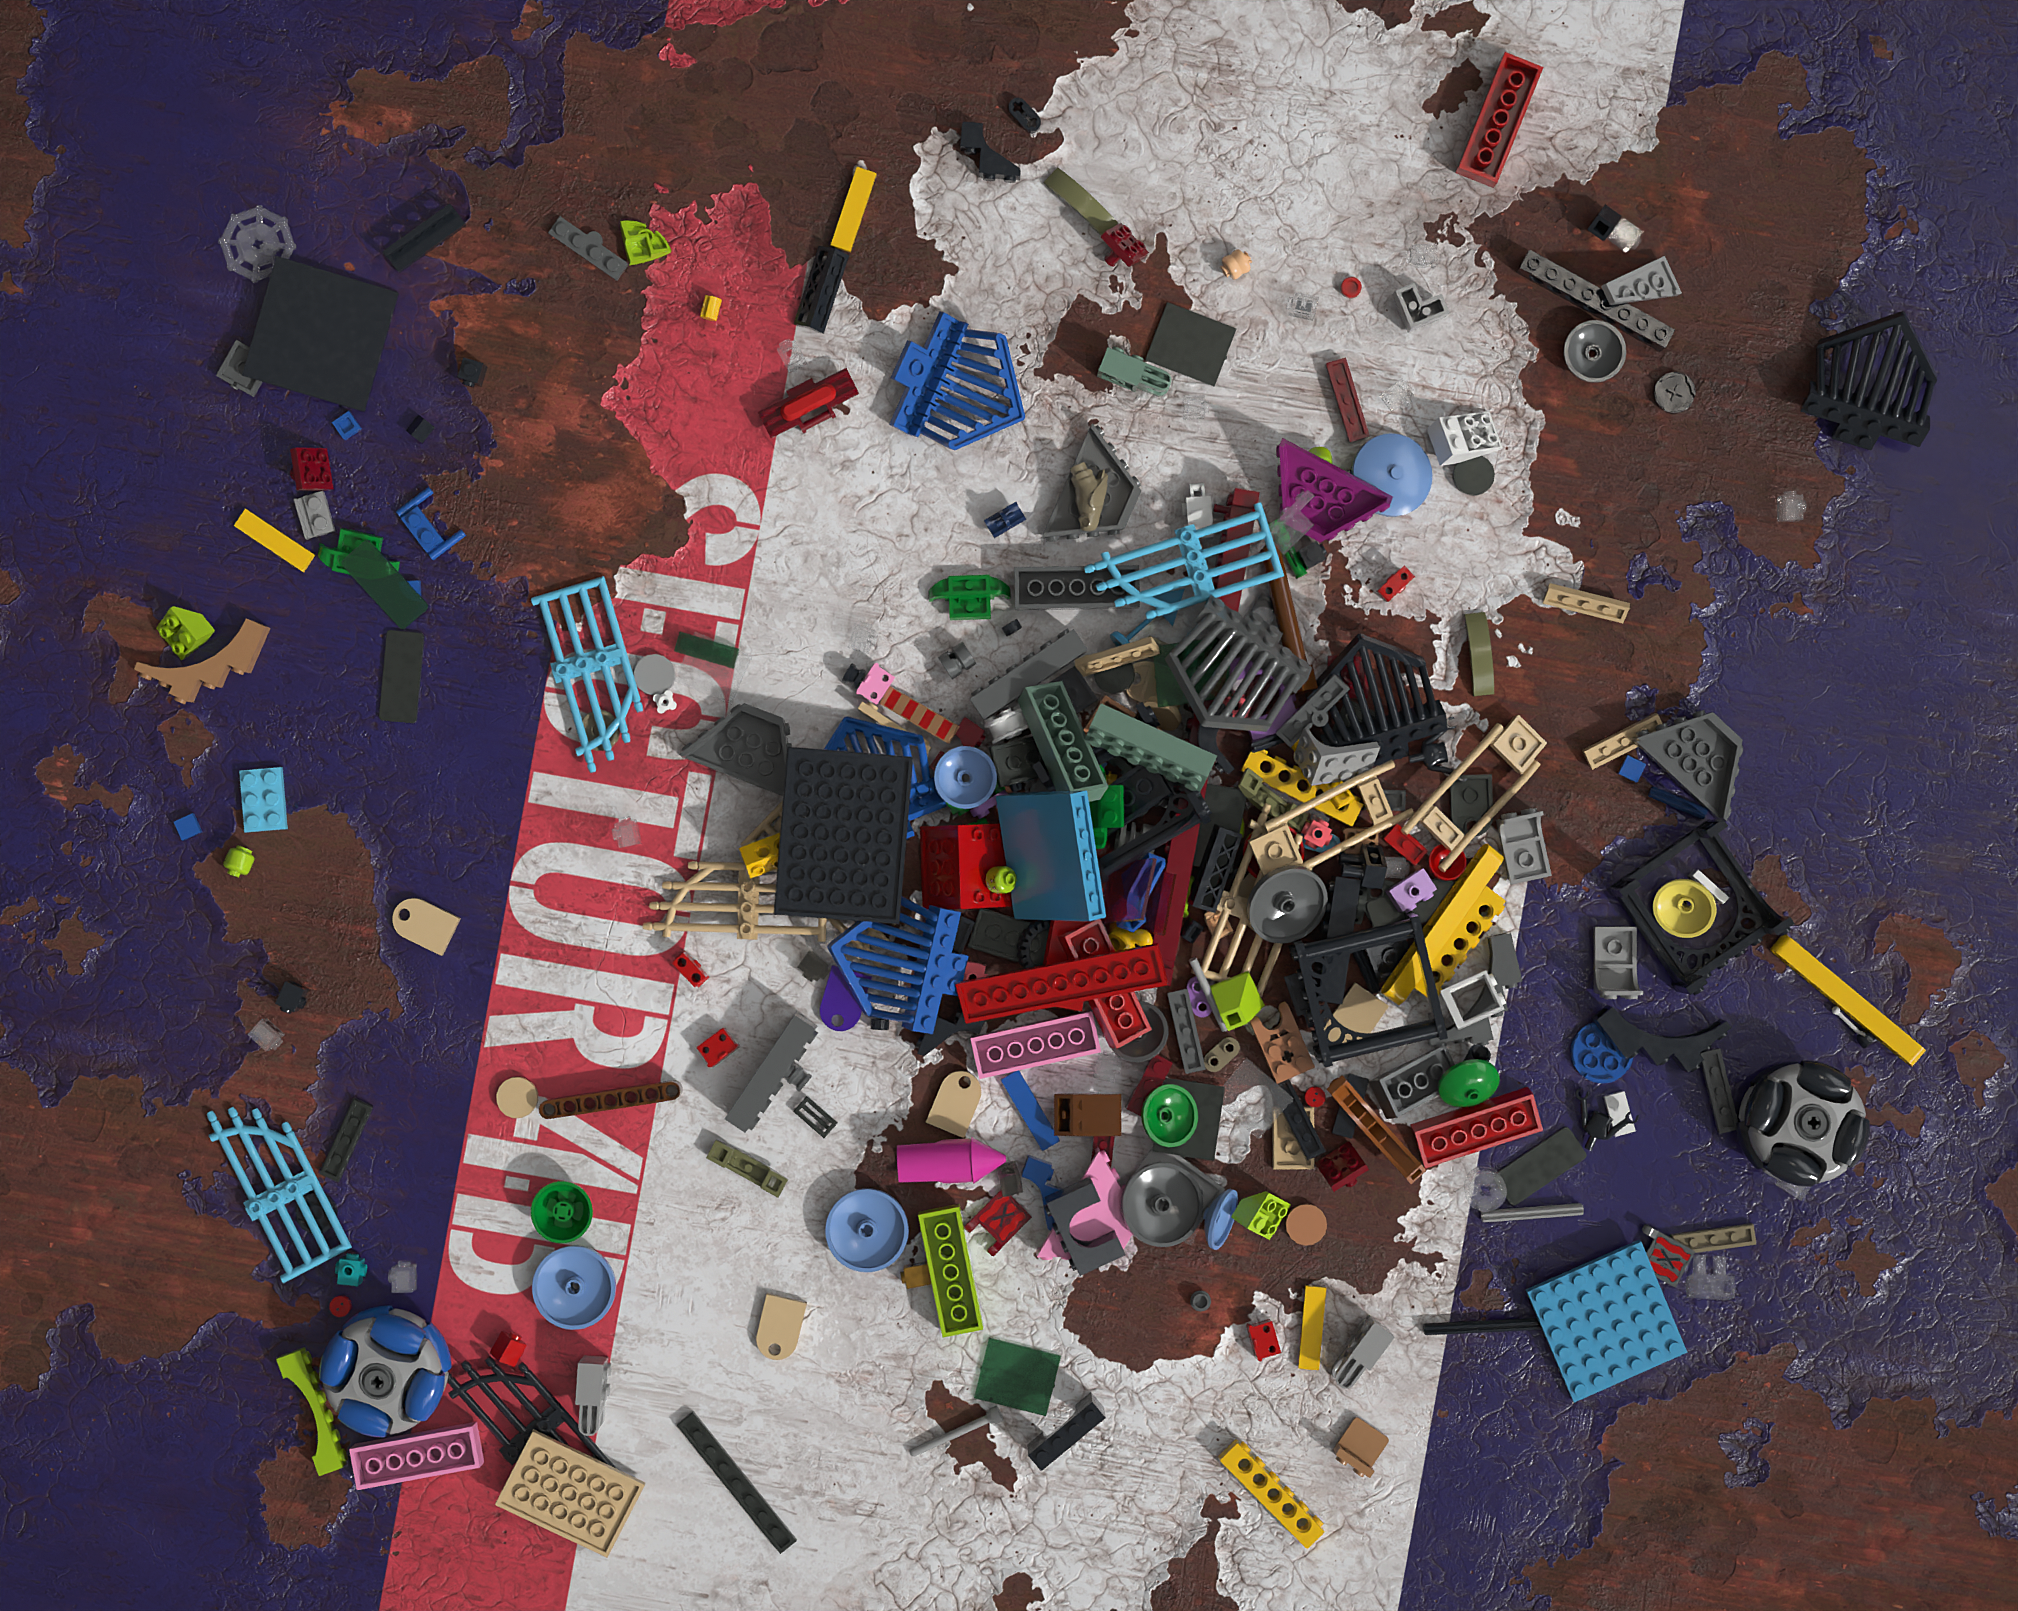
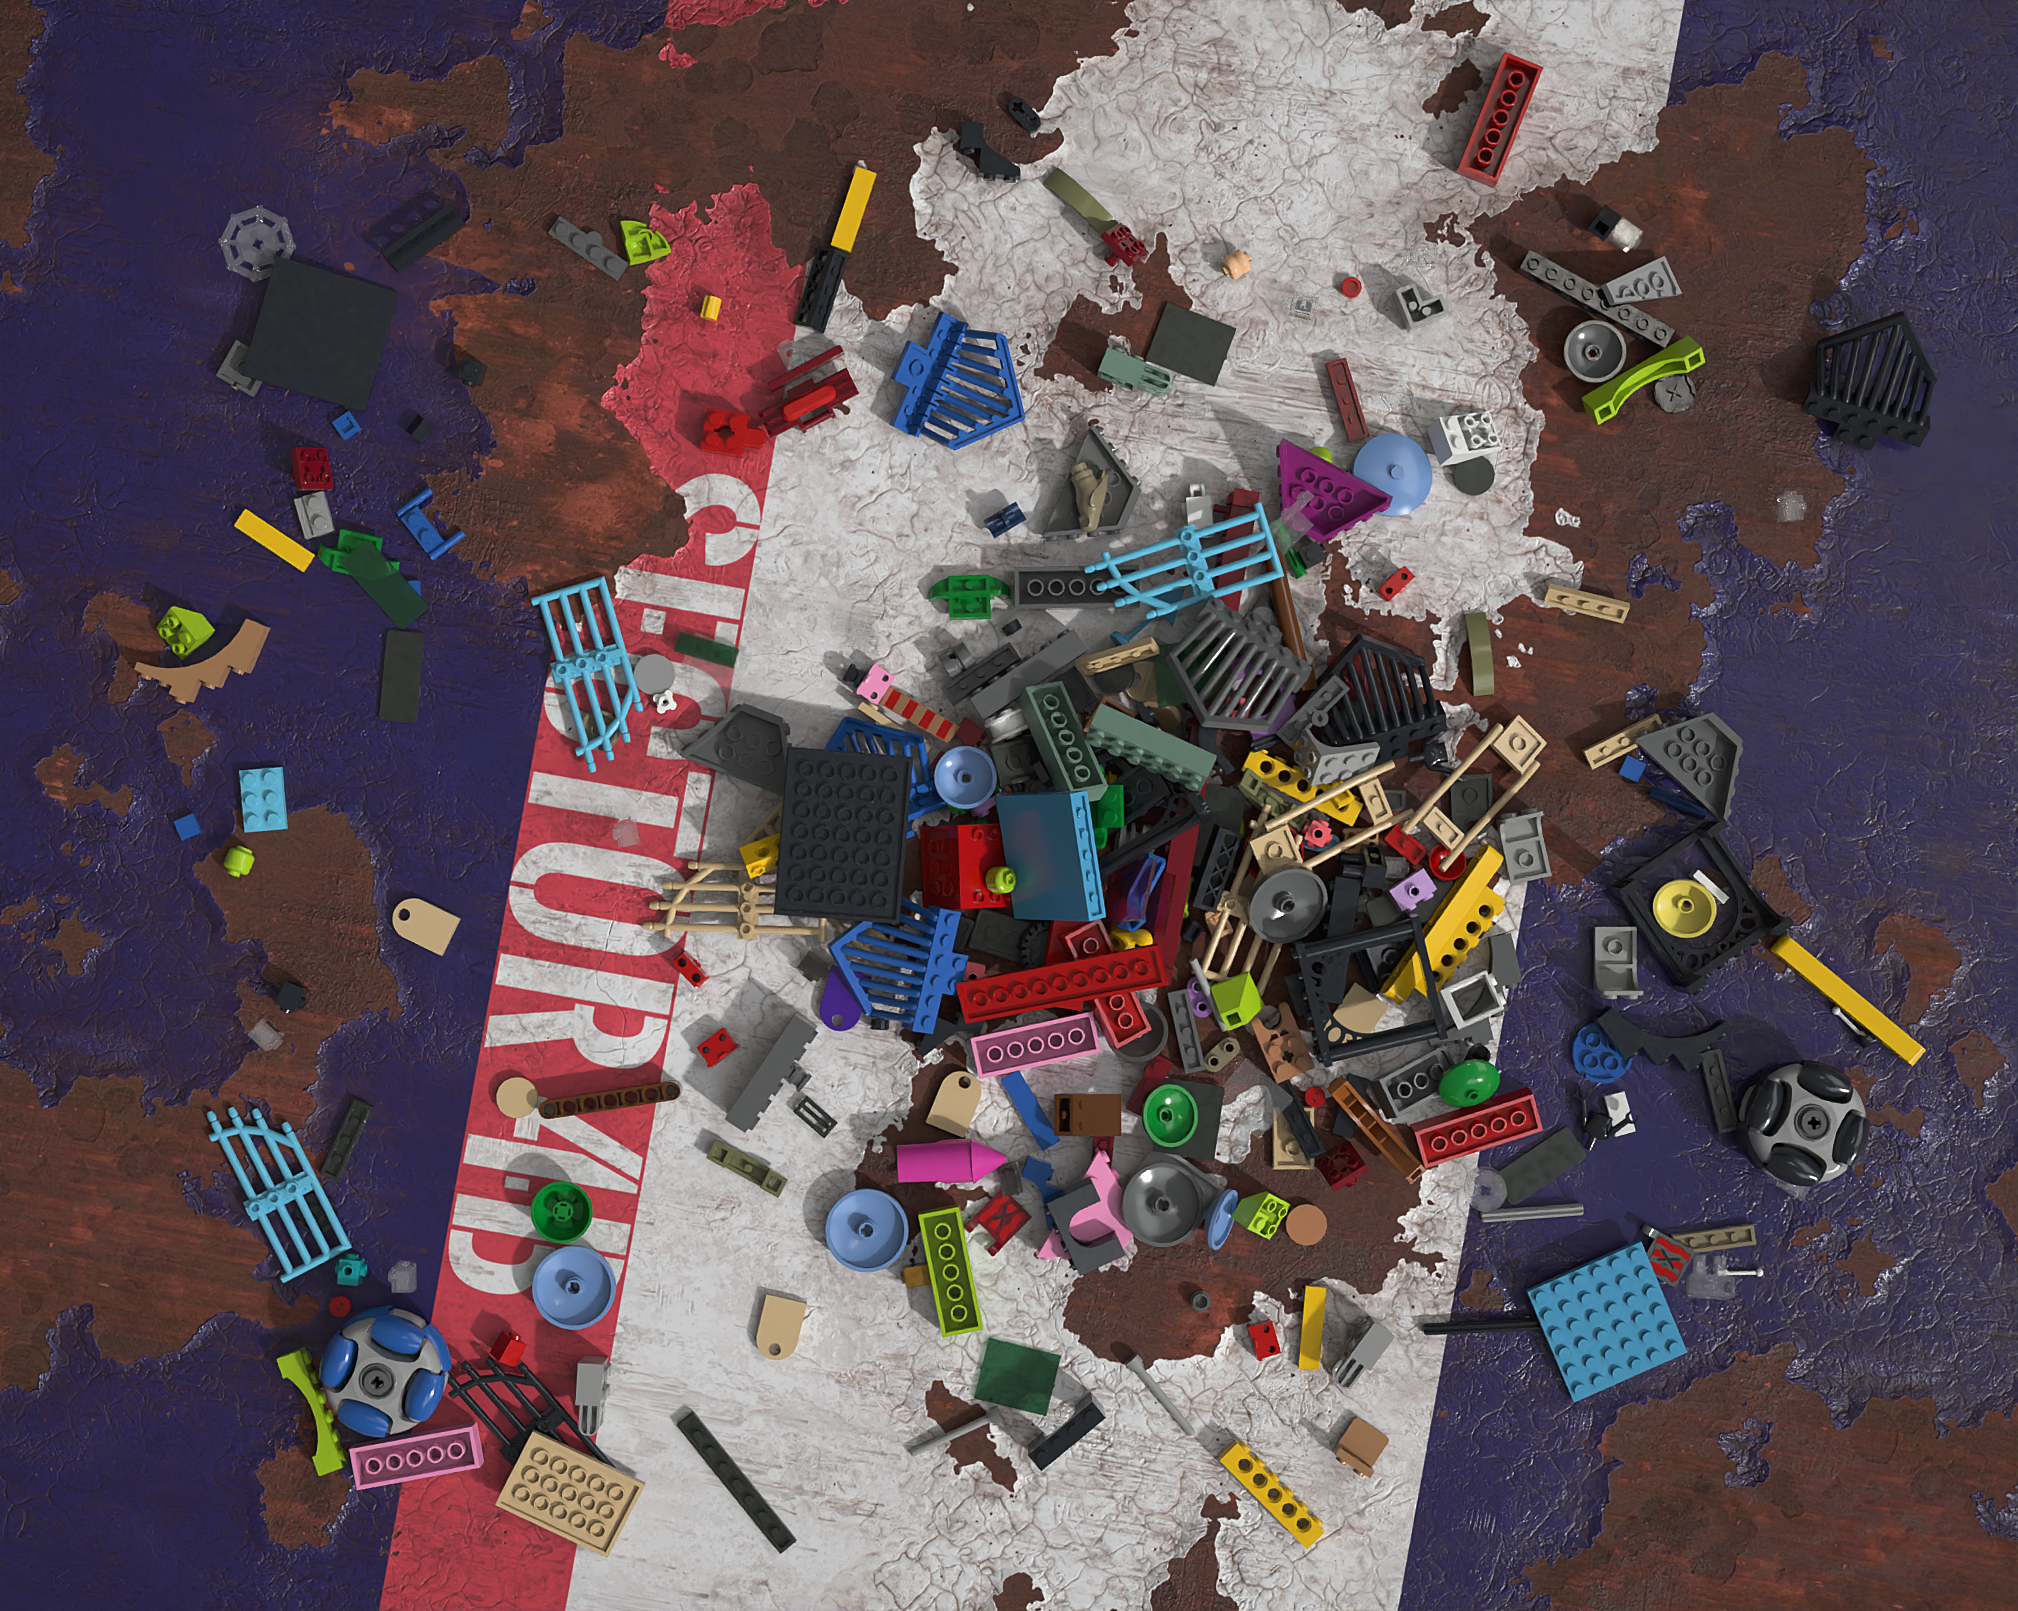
none -> red brick [700,408,766,459]
none -> dark red tile [767,345,845,393]
none -> dark grey plate [941,642,1022,706]
none -> light grey piece [1125,1353,1195,1436]
none -> lime arch [1582,335,1705,425]
none -> white hinge [1719,1268,1763,1277]

